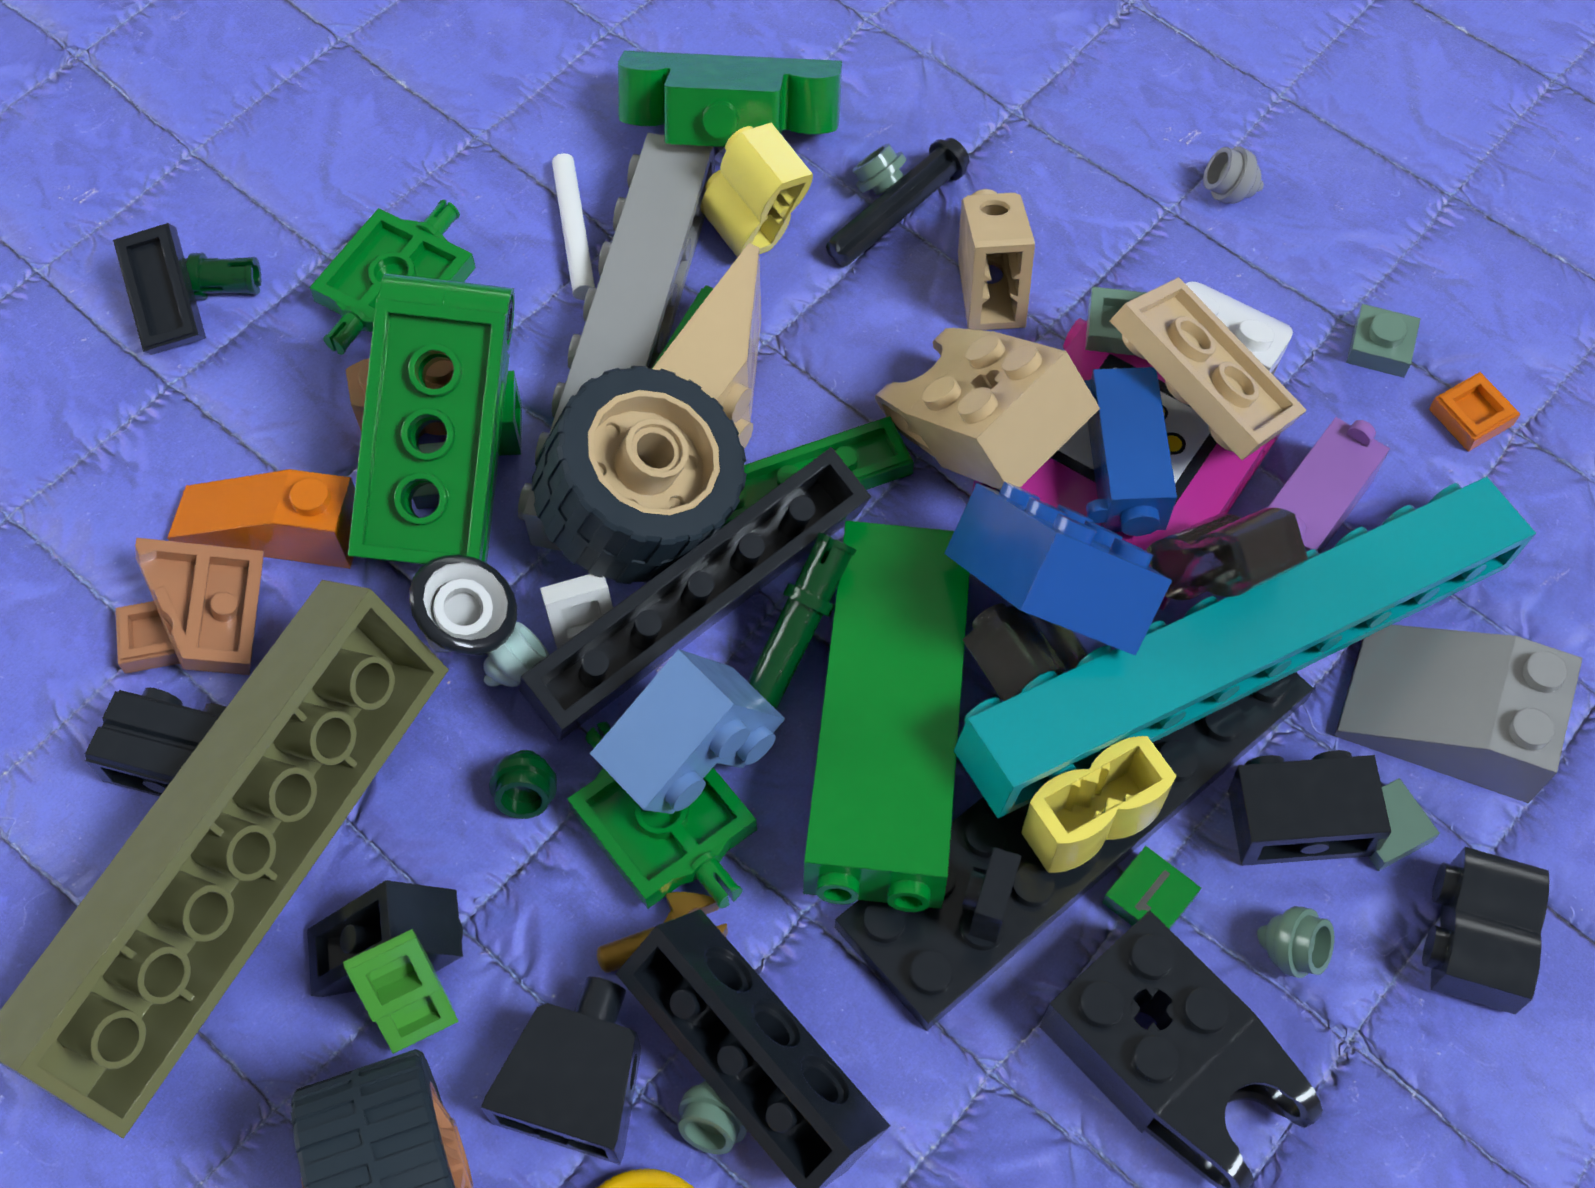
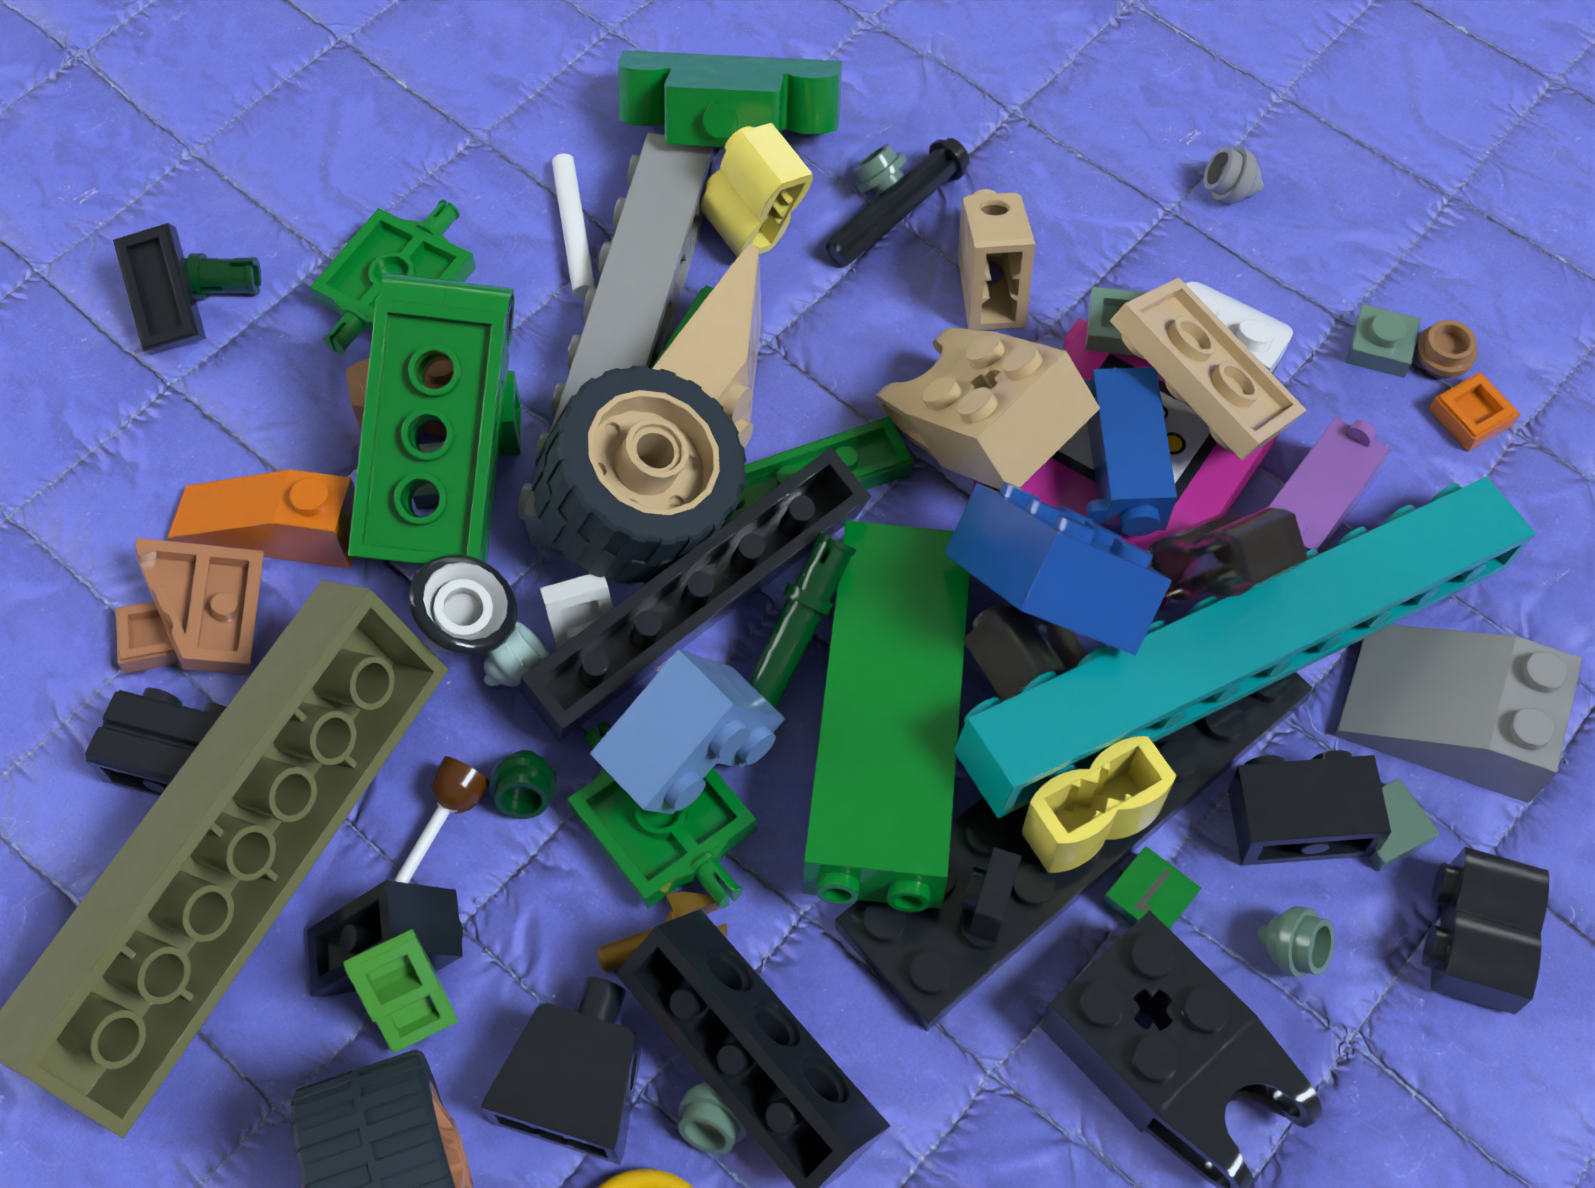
none -> reddish brown hinge [394,756,489,883]
none -> medium nougat plate [1415,320,1478,377]

